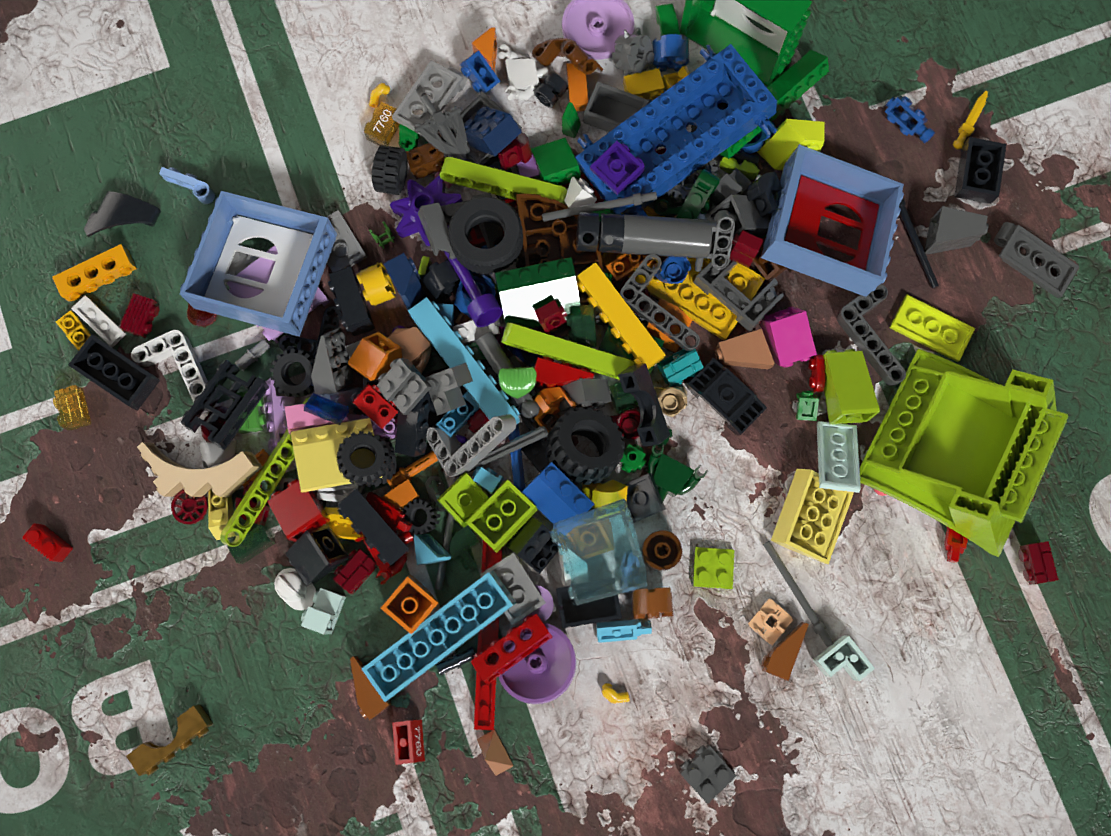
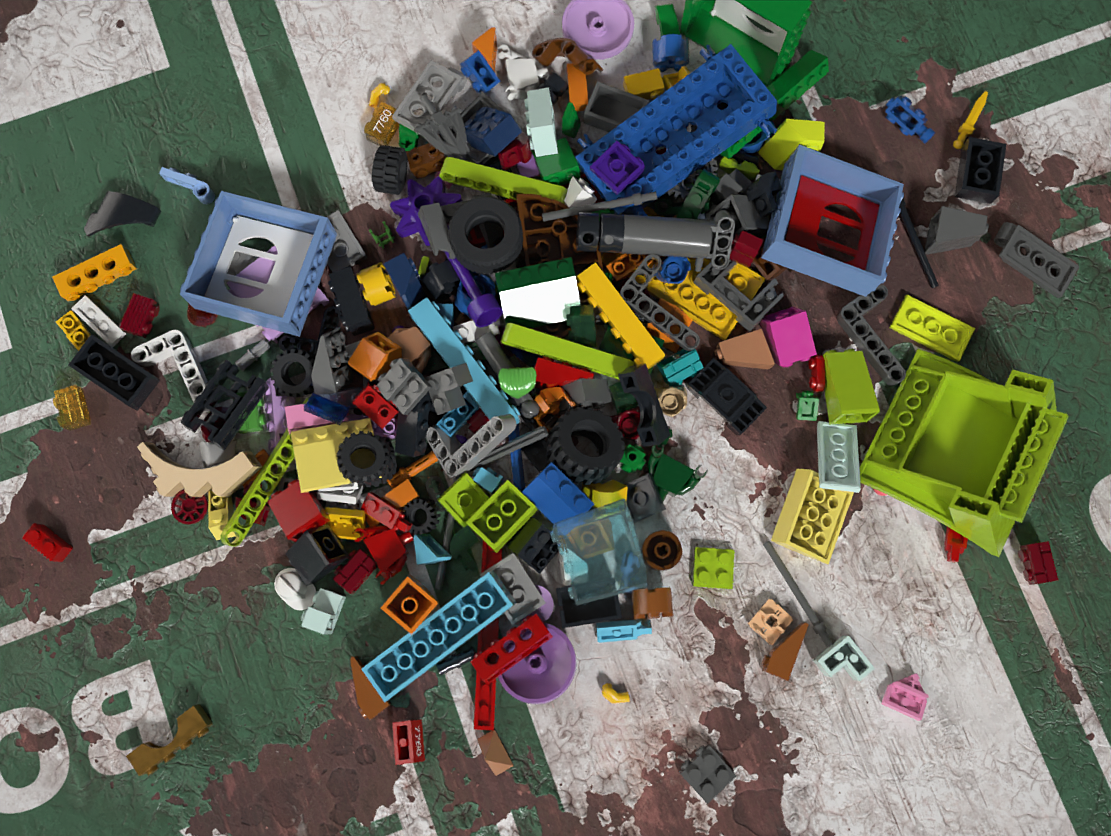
clear green brick [227,525,276,564] -> none
black brick [337,489,409,565] -> none
dark red brick [534,300,567,335] -> none
dark grey brick [612,27,654,76] -> none
none -> light aqua brick [524,88,558,157]
none -> bright pink slope [881,673,929,721]

